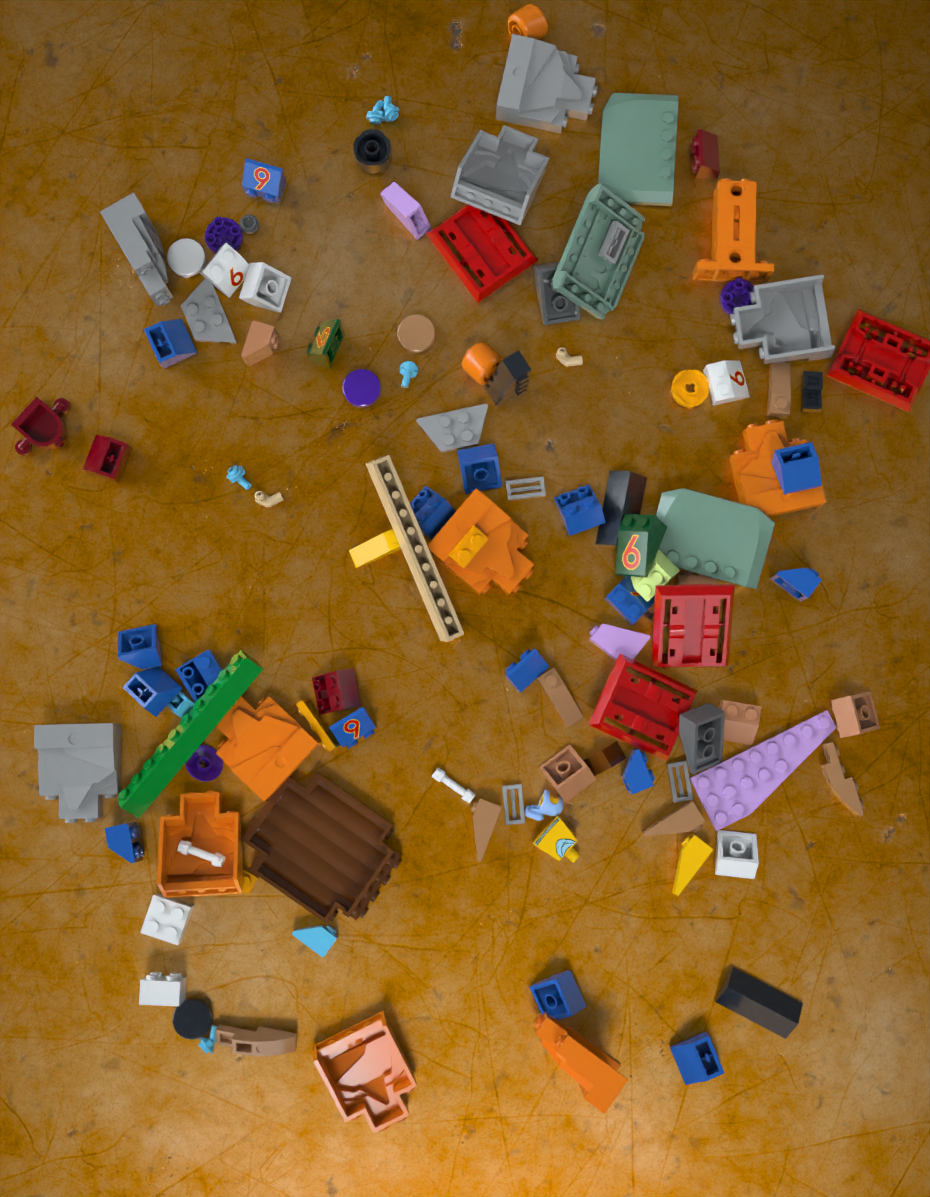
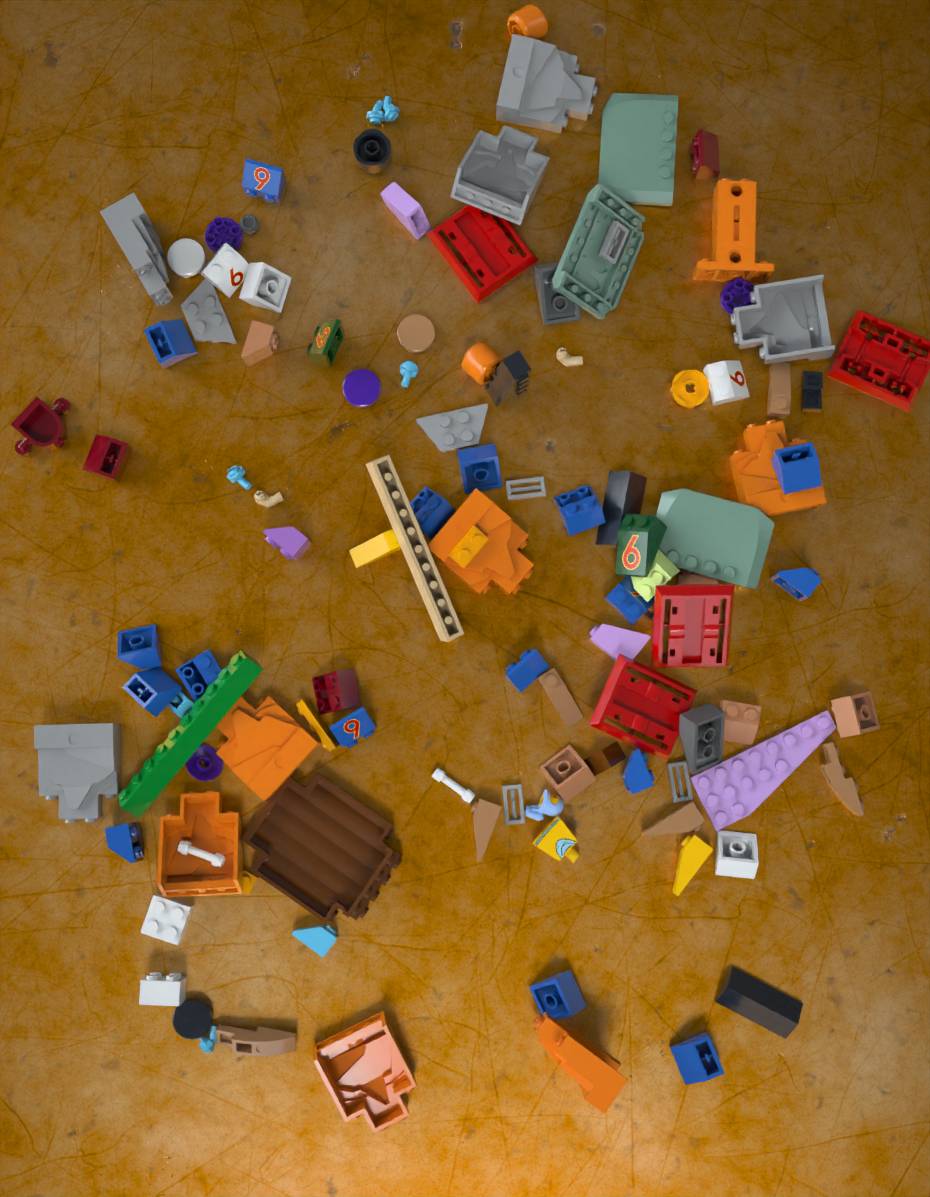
none -> medium lavender slope [263,526,311,561]

